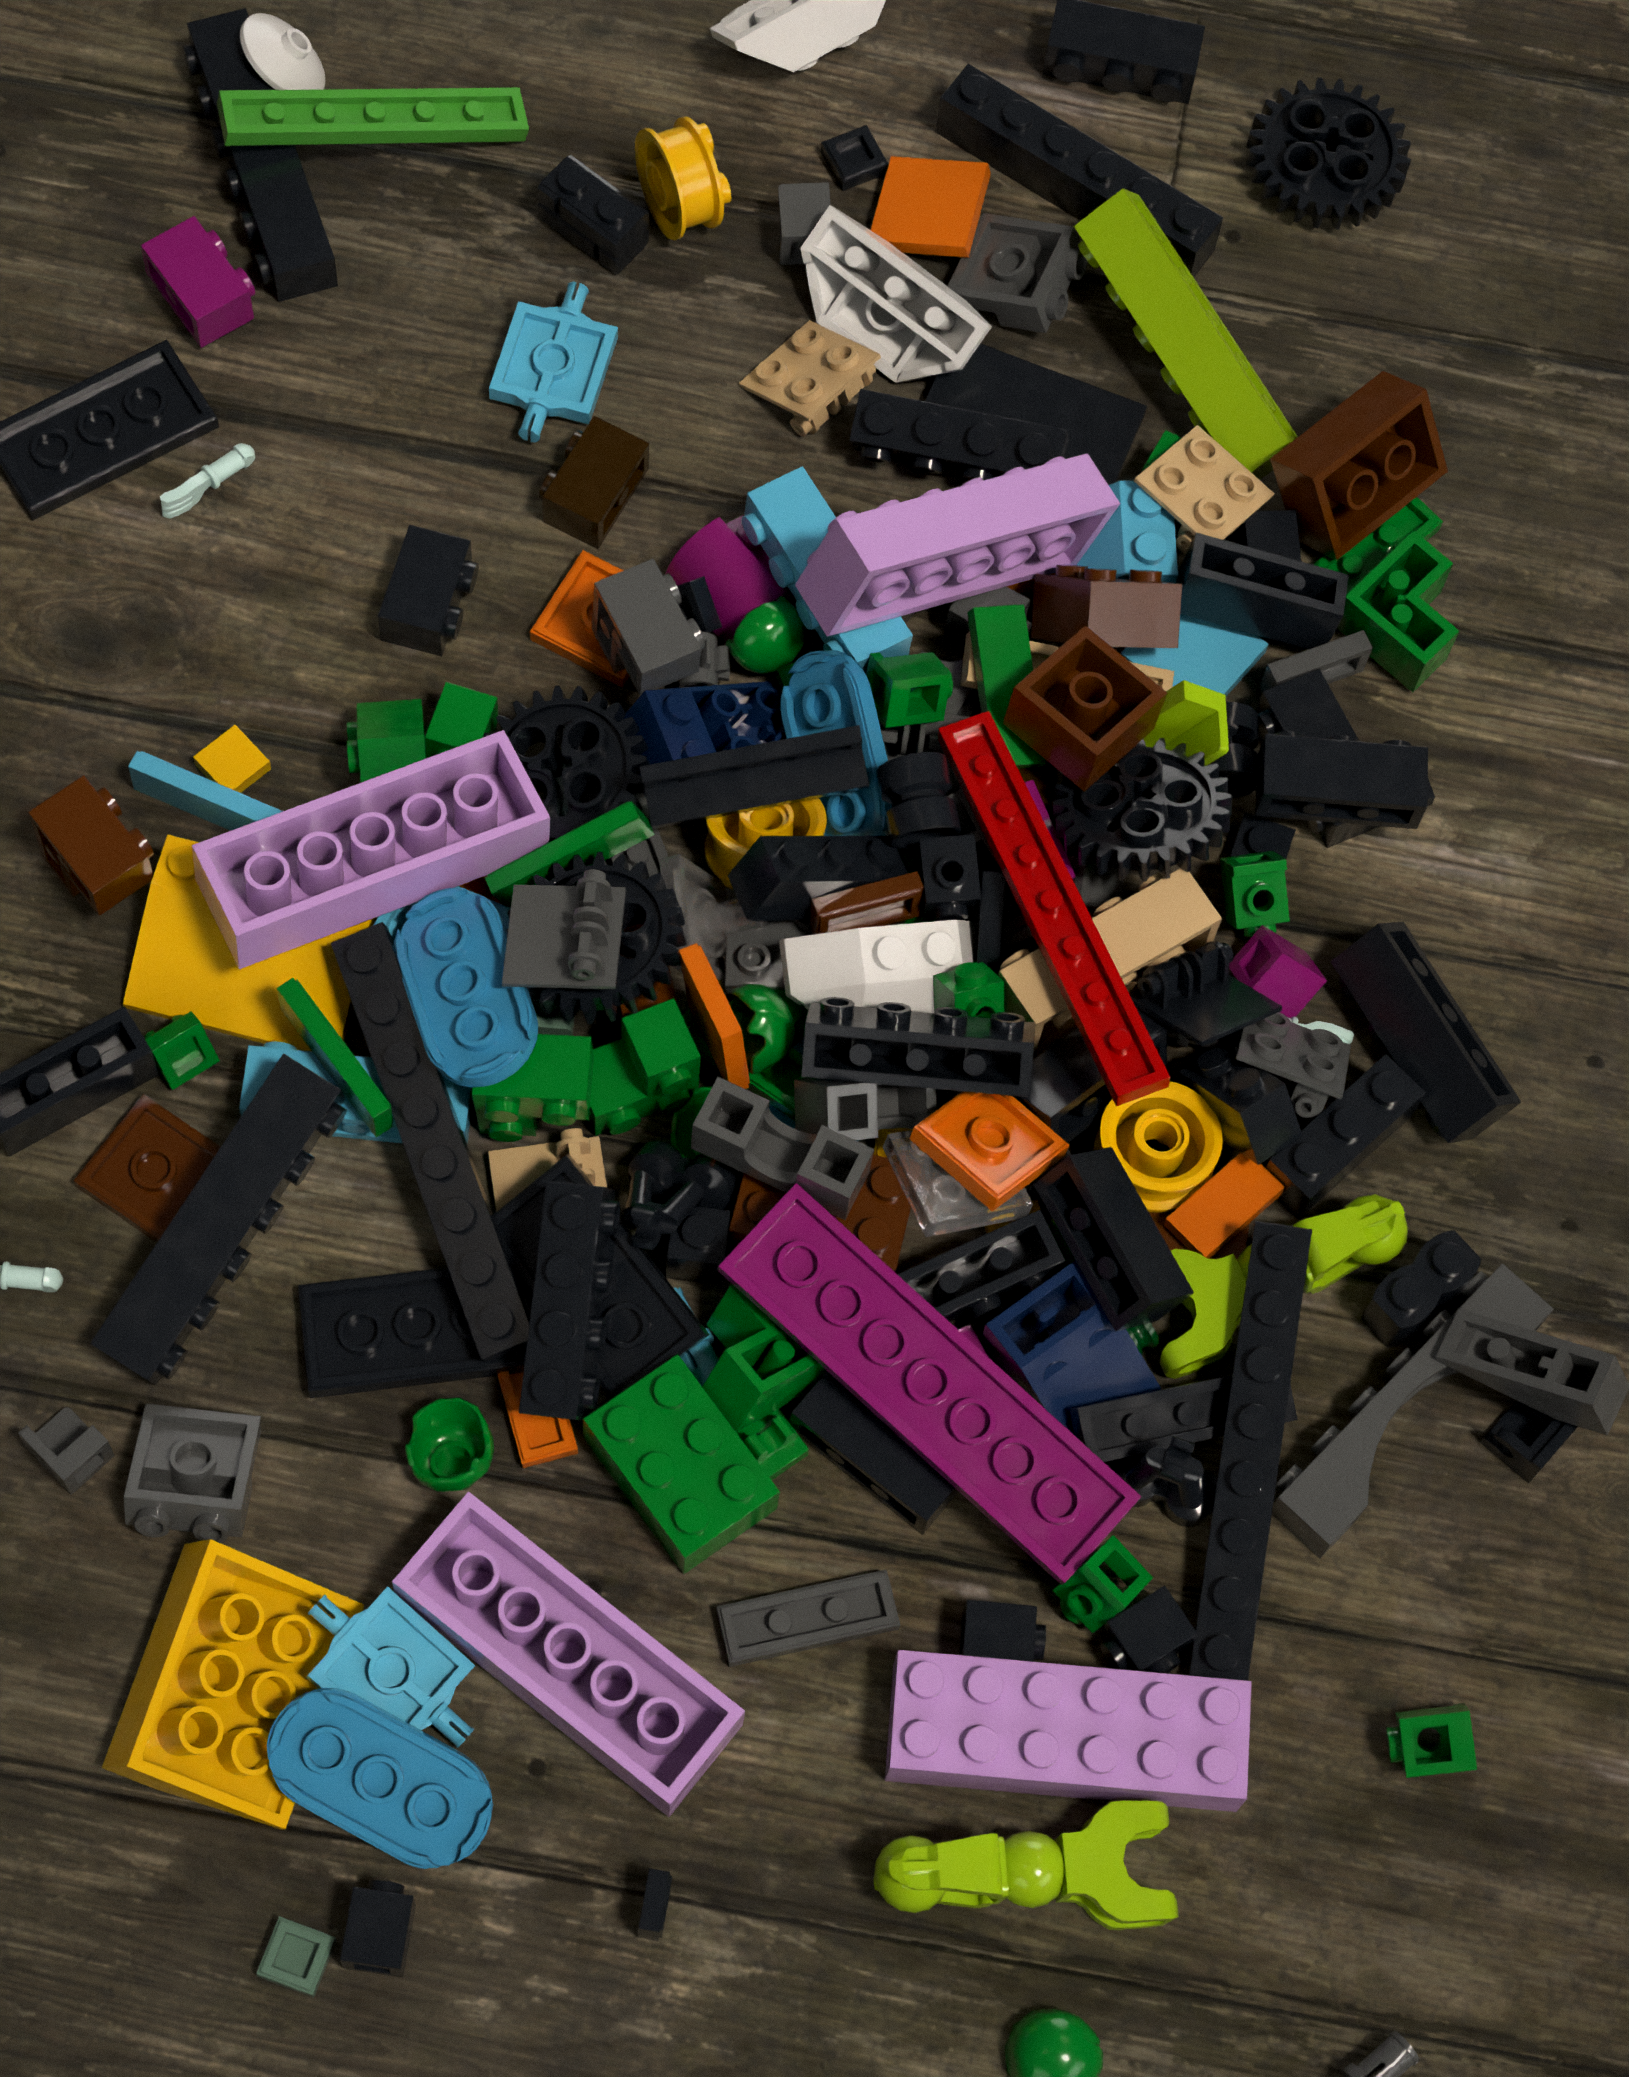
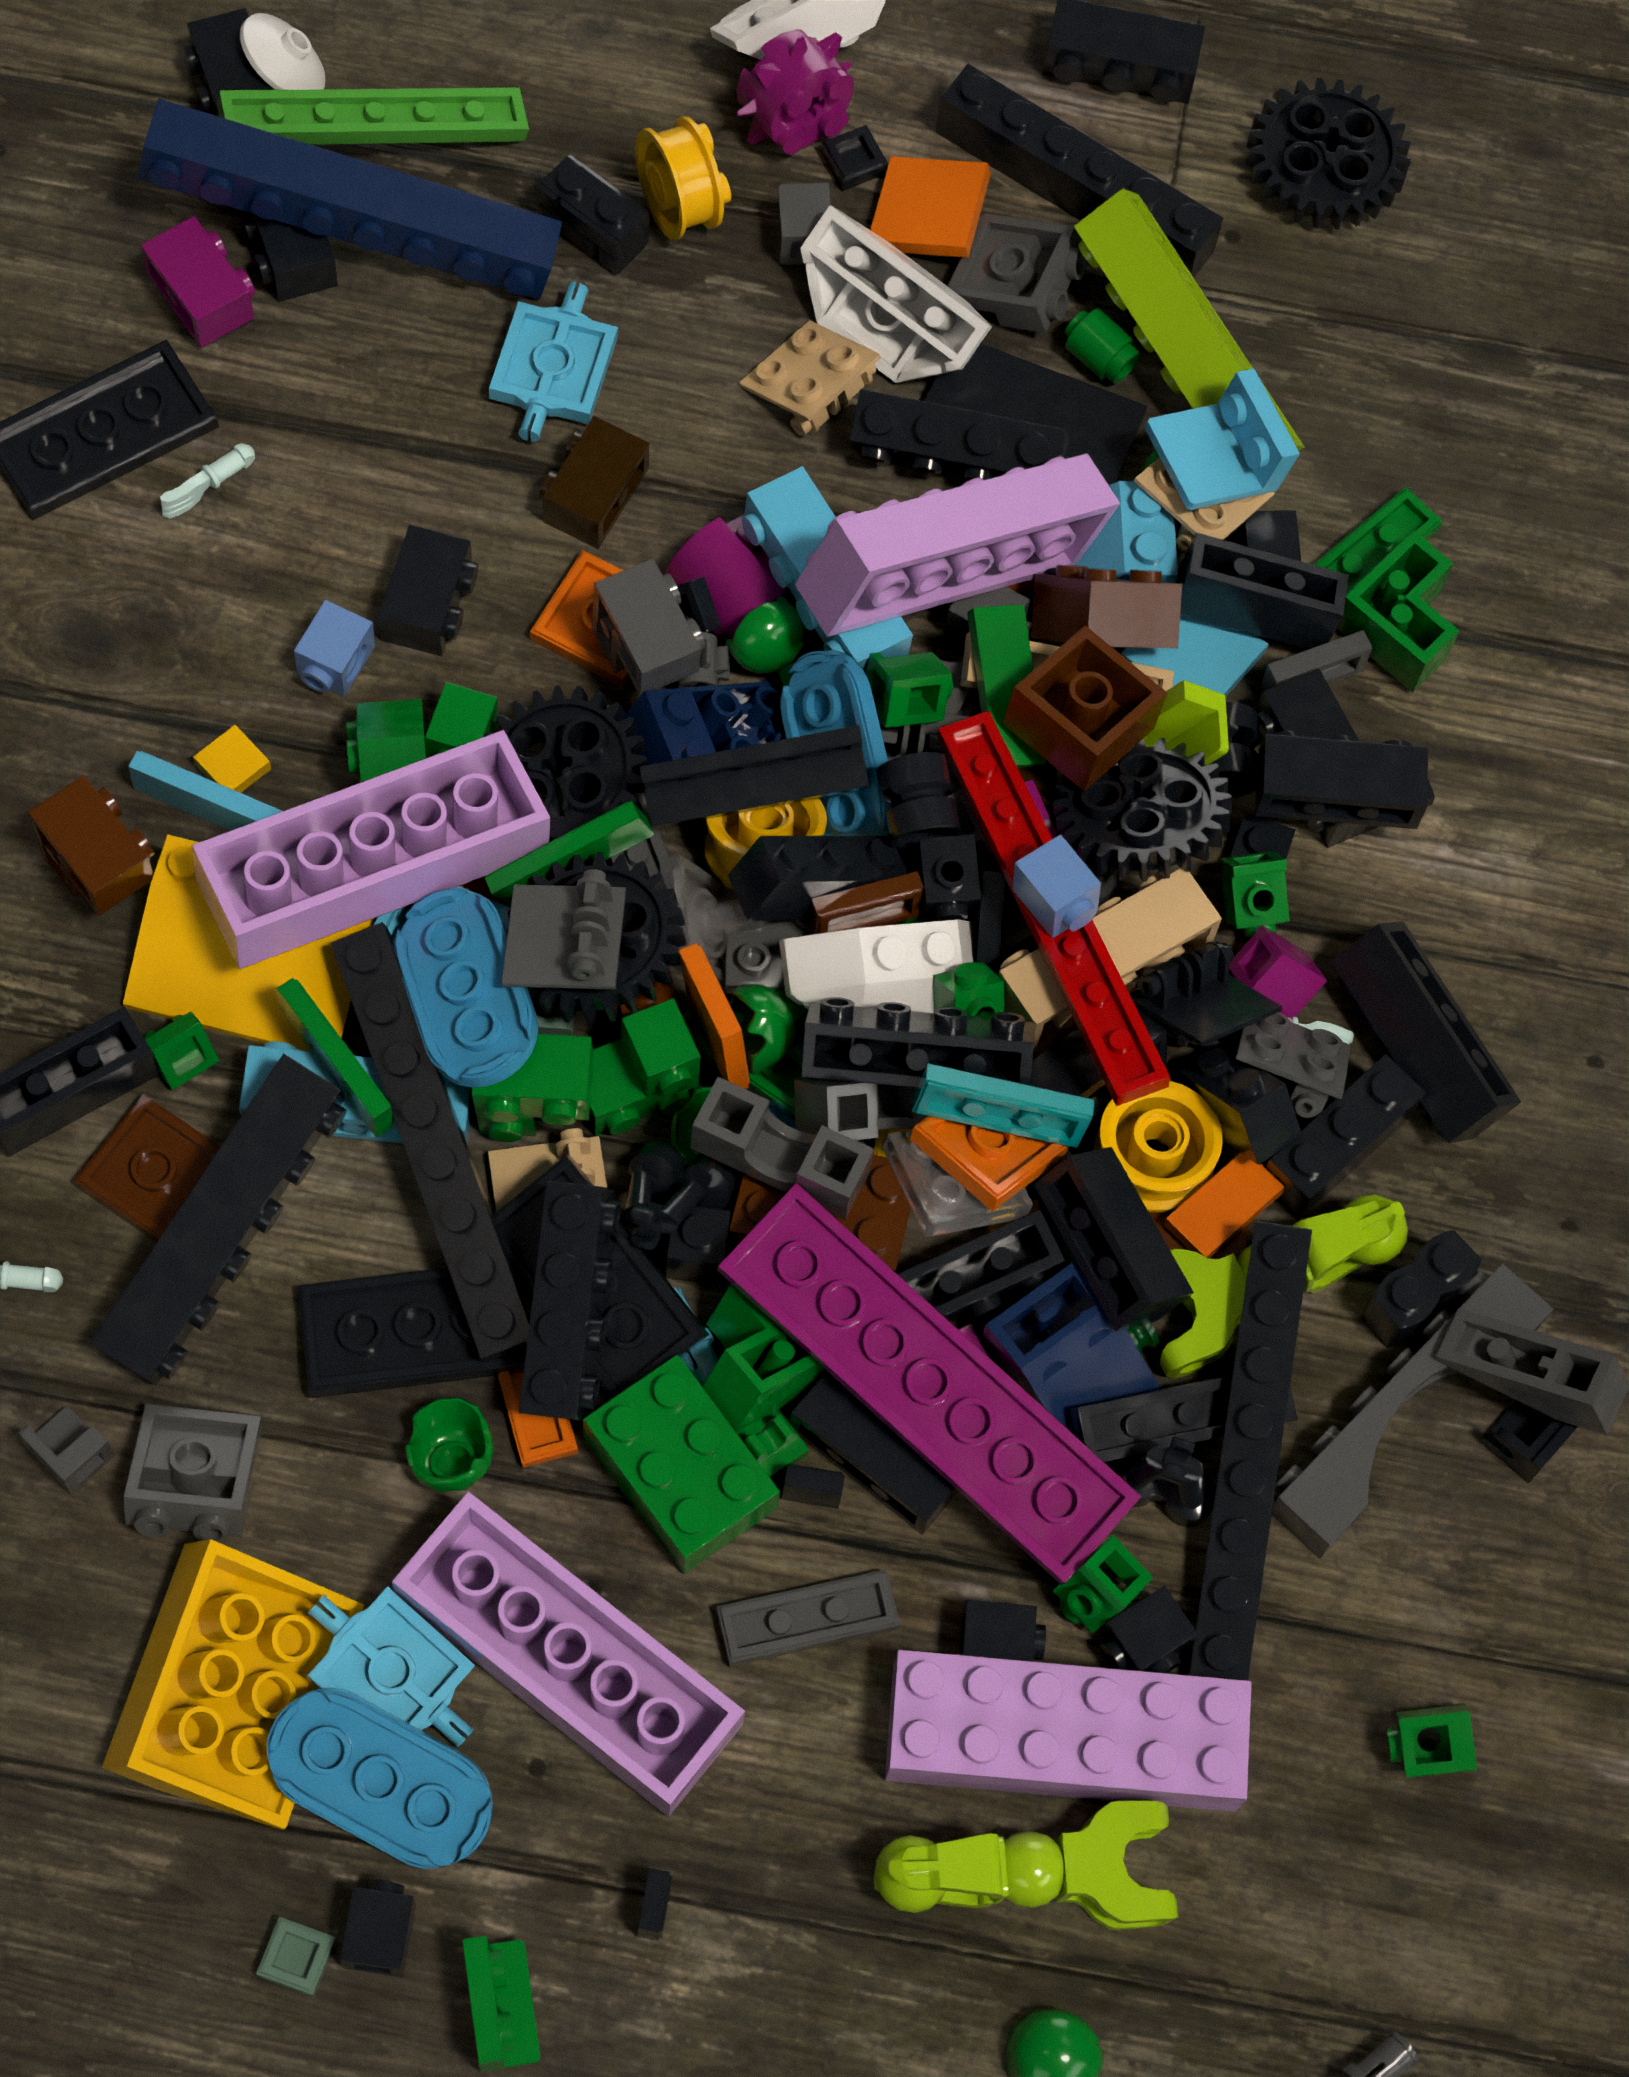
reddish brown brick [1270,371,1448,560] -> none
none -> dark blue brick [137,98,562,300]
none -> medium blue brick [294,600,375,697]
none -> green bracket [462,1936,540,2072]
none -> magenta brick [736,29,854,155]
none -> black tile [782,1464,845,1509]
none -> teal tile [912,1064,1094,1147]
none -> medium blue brick [1012,834,1101,939]
none -> green brick [1064,308,1142,384]
none -> medium azure bracket [1145,369,1300,510]

